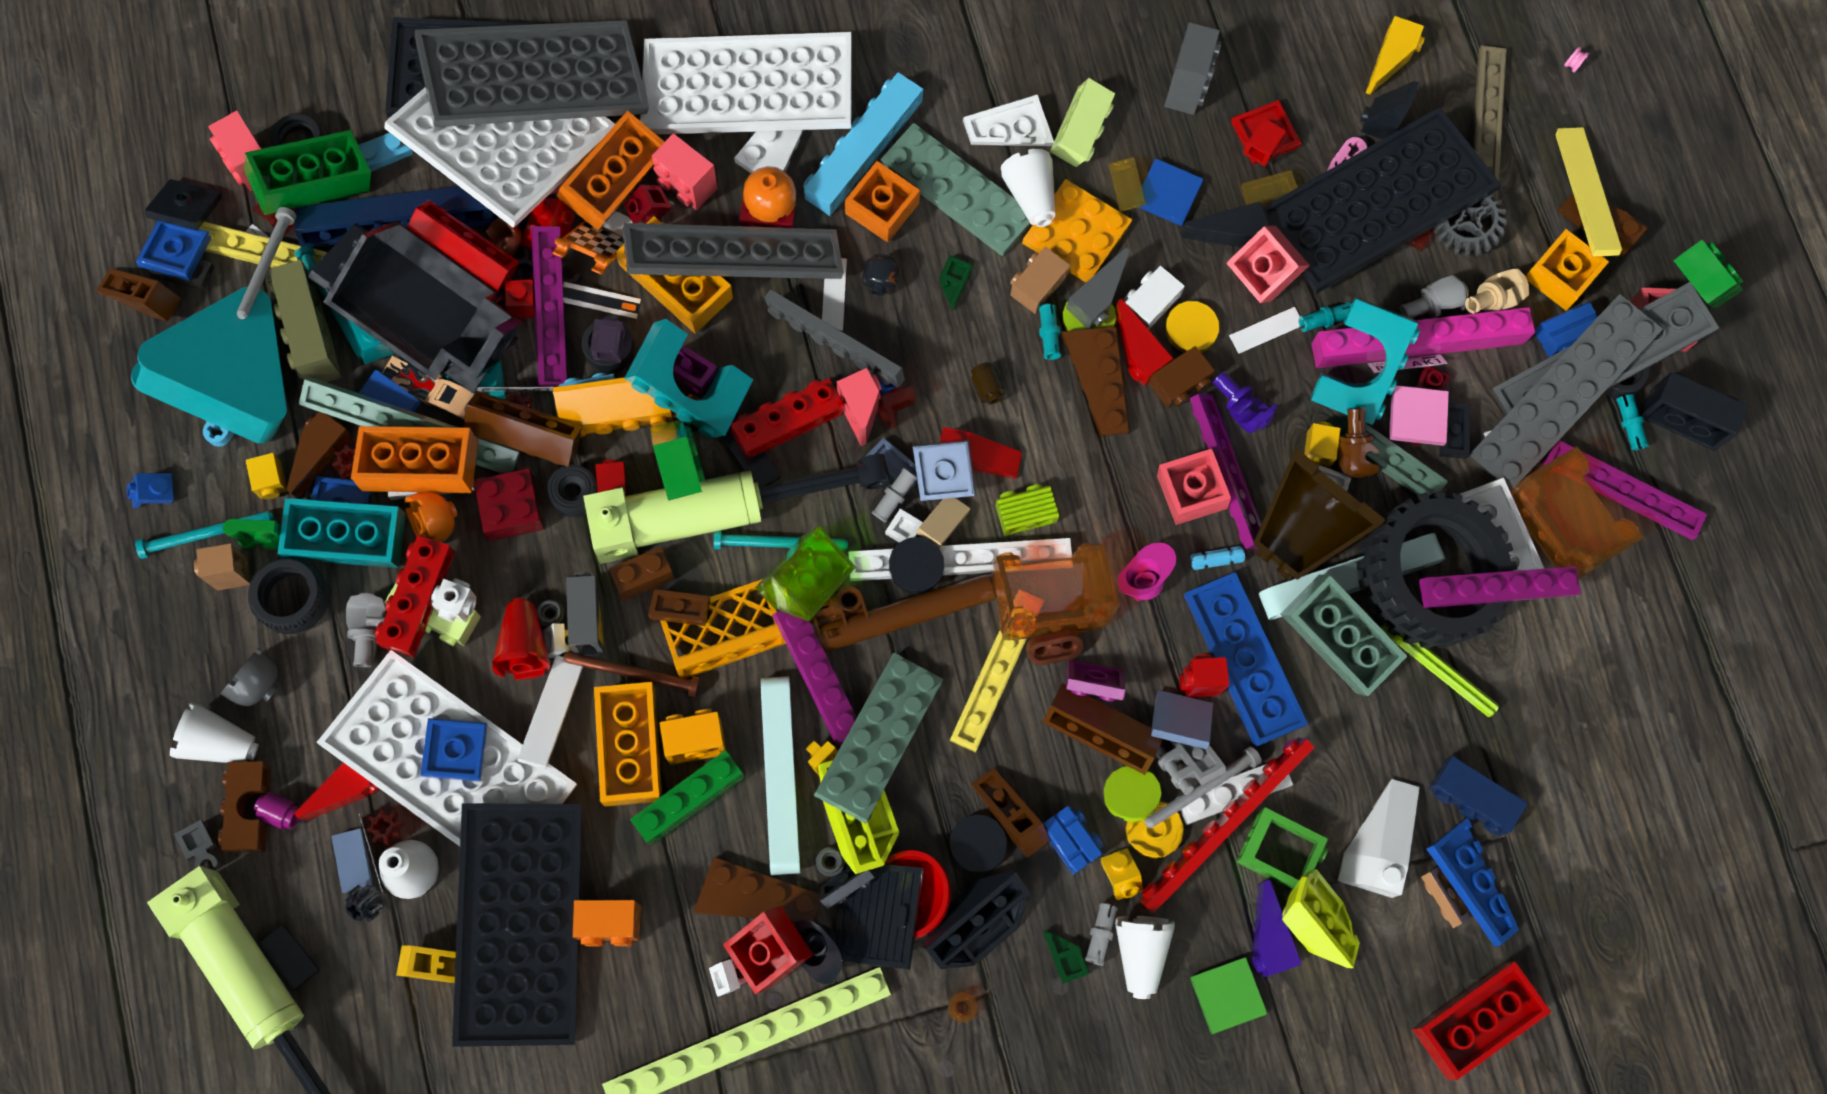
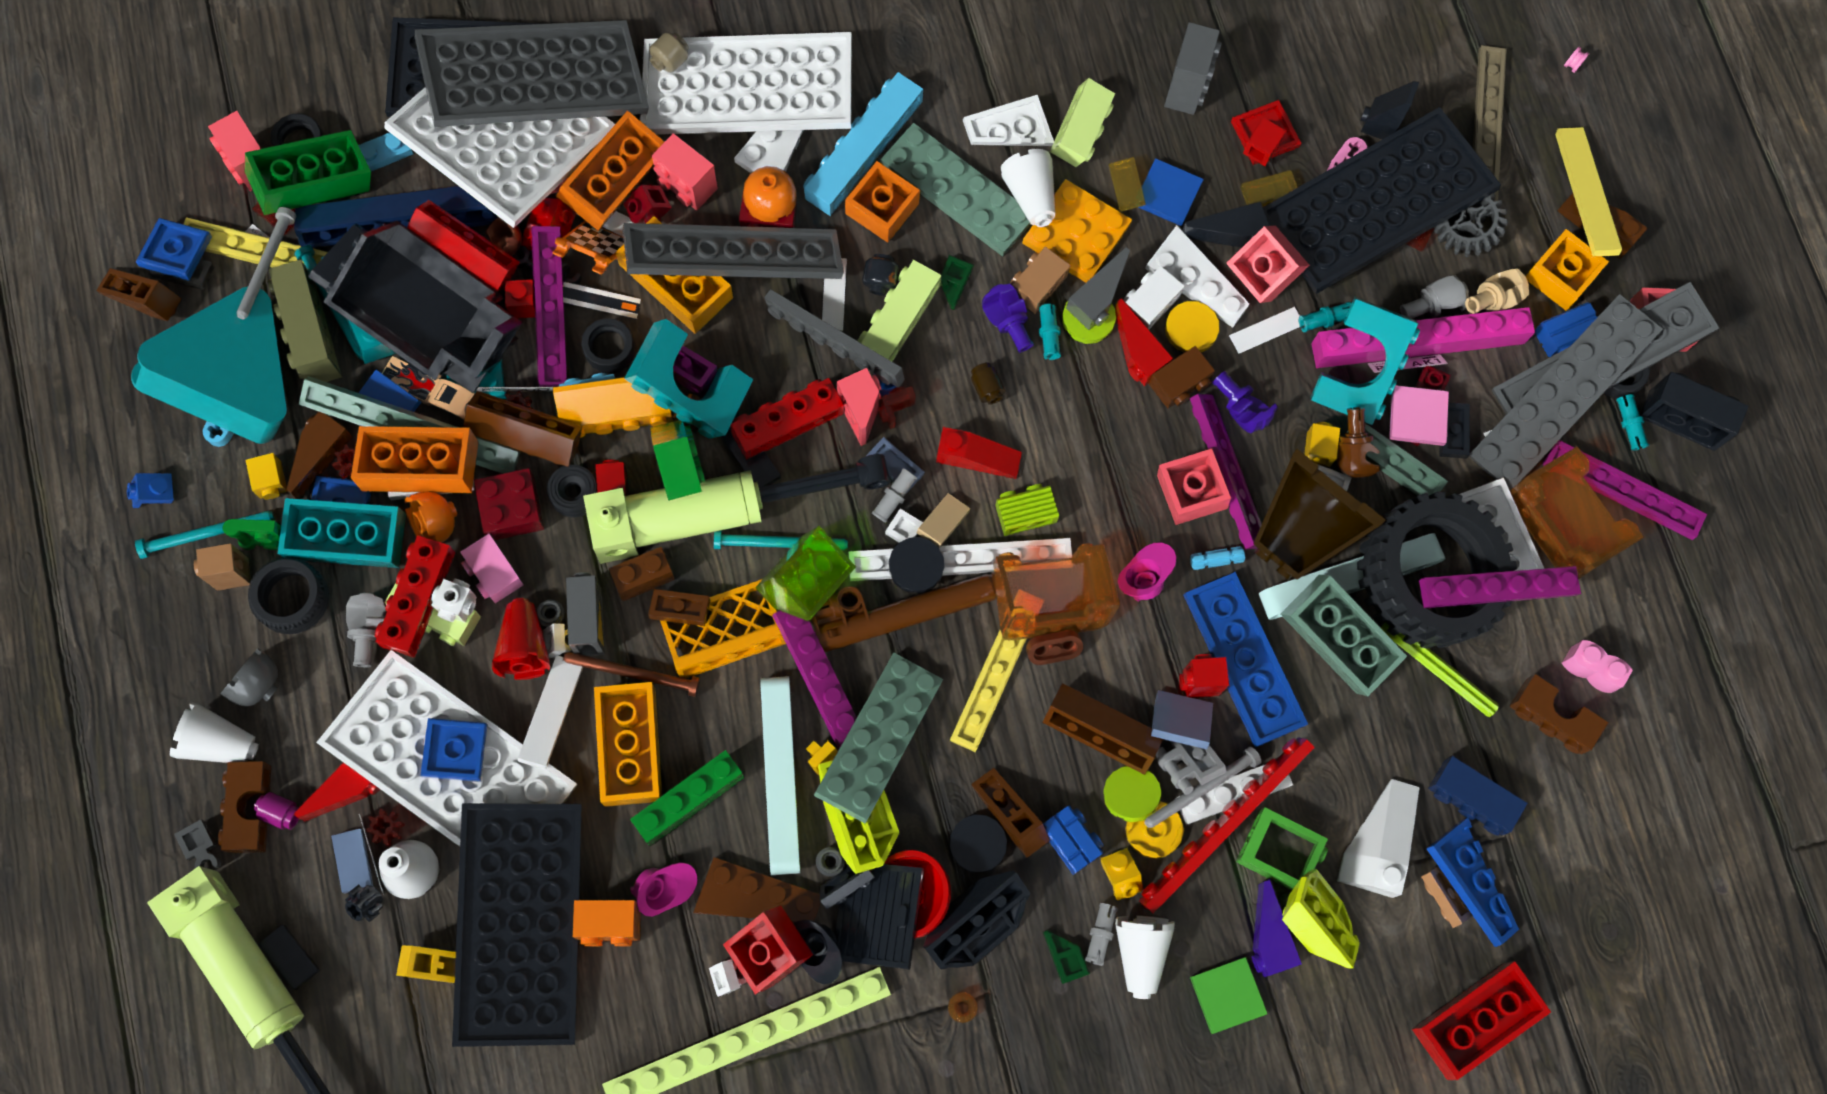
black plate [145,179,222,230] -> none
clear purple brick [590,317,625,362] -> none
light orange brick [660,709,726,765] -> none
tile [913,440,976,501] -> none
reddish brown wing [1061,327,1129,437] -> none
magenta plate [1066,659,1125,701] -> none
yellow slope [1365,16,1425,95] -> none
green brick [1673,240,1744,309] -> none
none -> bright pink brick [460,534,523,604]
none -> dark pink piece [630,862,697,917]
none -> dark tan head [649,33,689,73]
none -> yellowish green brick [858,260,941,362]
none -> dark purple piece [982,284,1034,353]
none -> white wing [1145,225,1249,328]
none -> reddish brown arch [1509,674,1609,755]
none -> bright pink brick [1562,640,1633,693]

